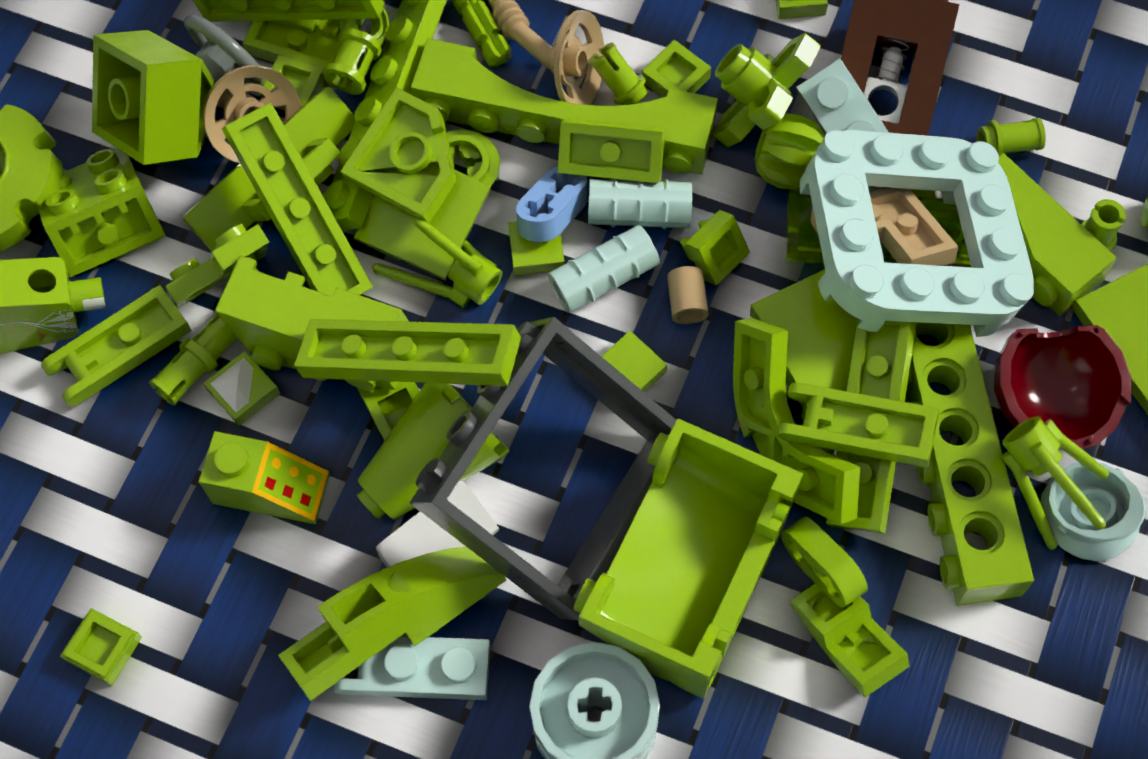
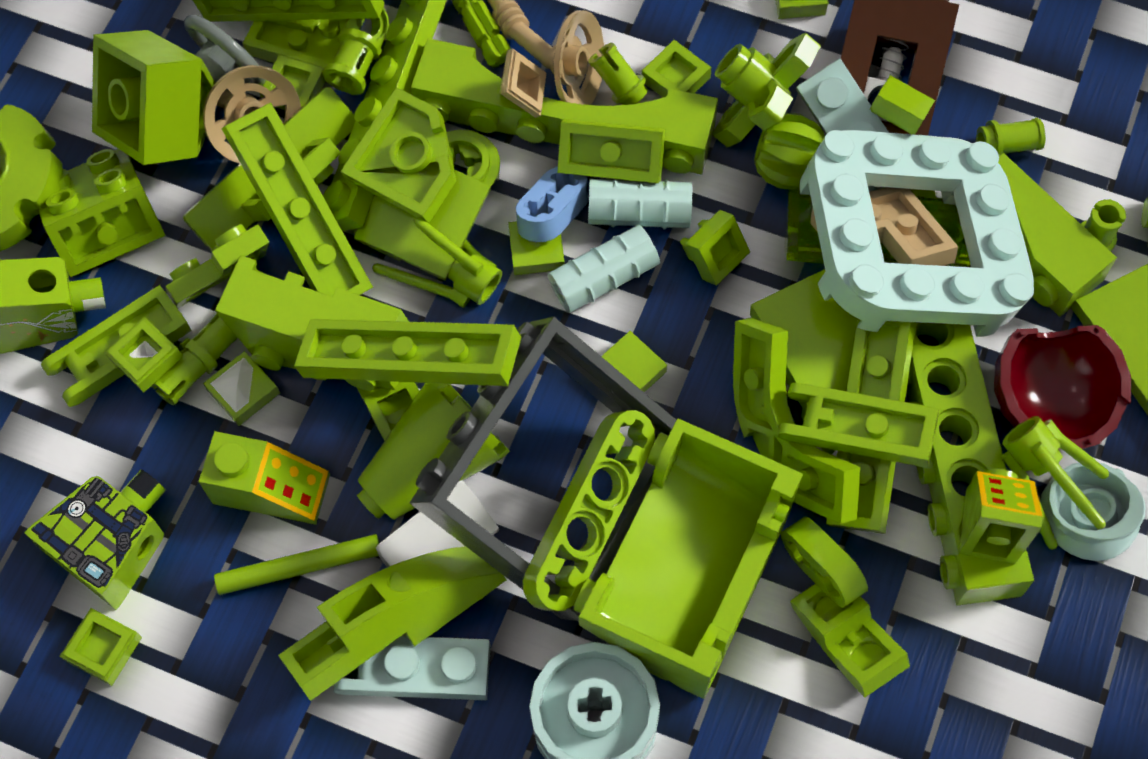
tan hinge [667,266,709,324] -> none
none -> torso [24,469,166,610]
none -> lime tile [104,317,184,393]
none -> lime bar [214,534,379,595]
none -> tan slope [499,48,546,118]
none -> lime beam [523,410,655,611]
none -> lime tile [870,75,935,135]
none -> lime slope [958,469,1043,564]

